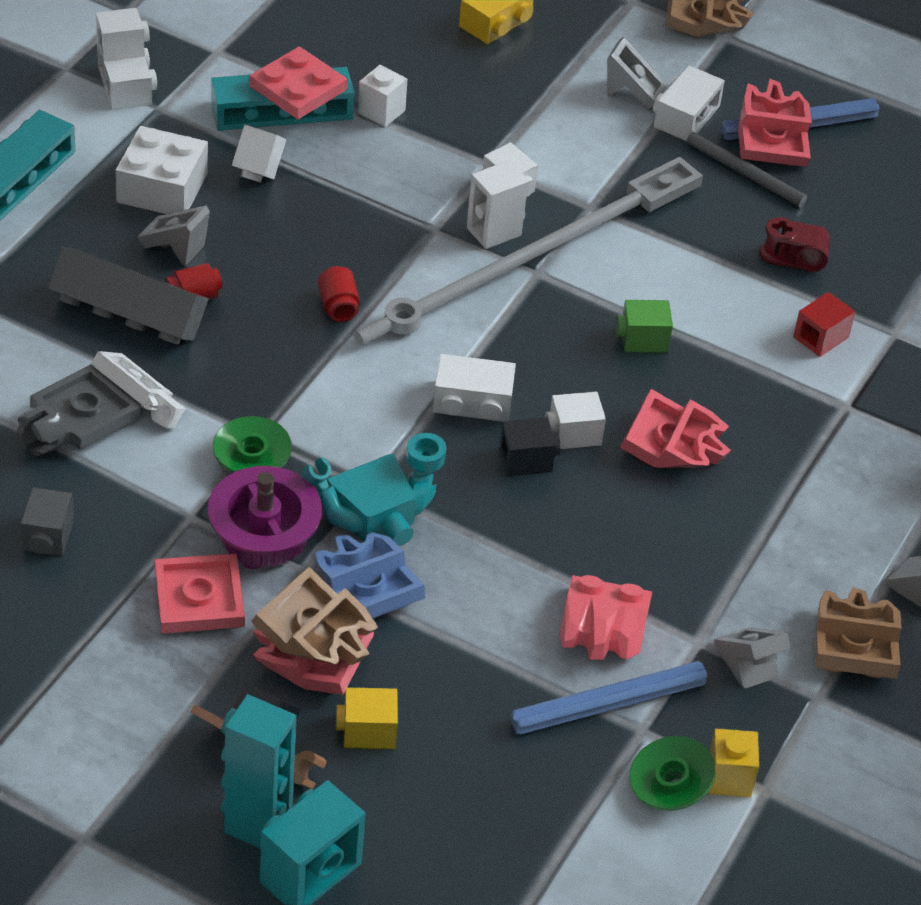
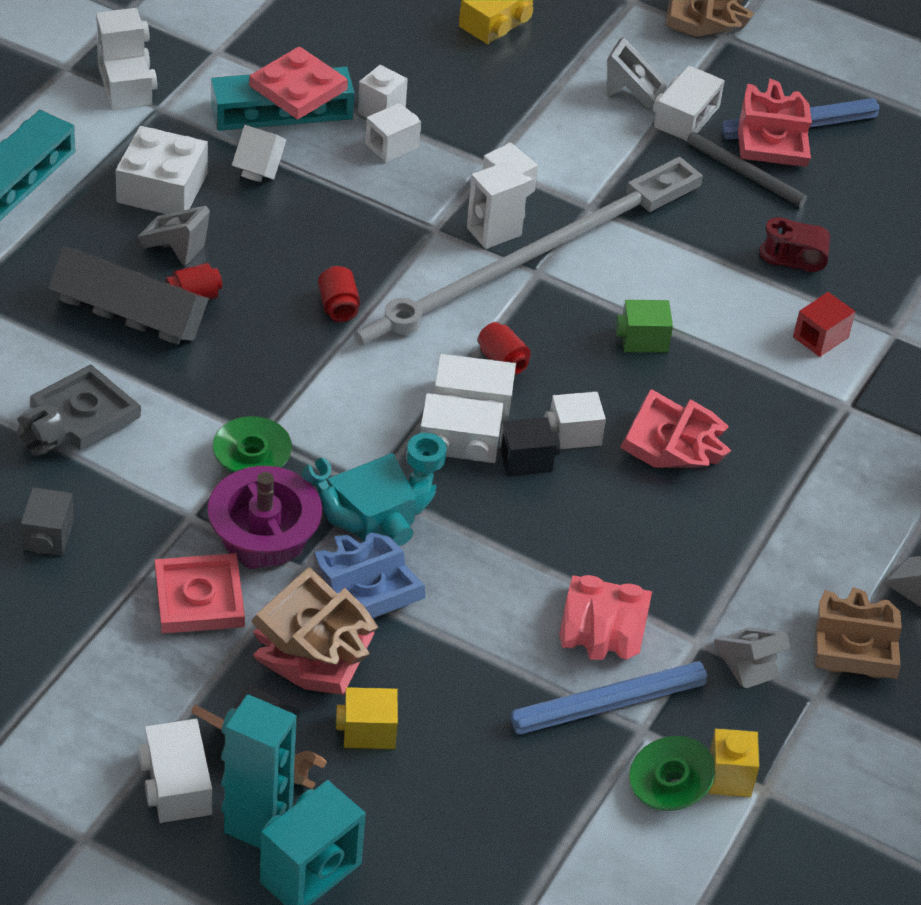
white hinge [91,351,185,428] -> none
none -> white brick [138,719,212,823]
none -> white brick [365,103,421,163]
none -> white brick [420,393,503,463]
none -> red brick [477,322,531,375]

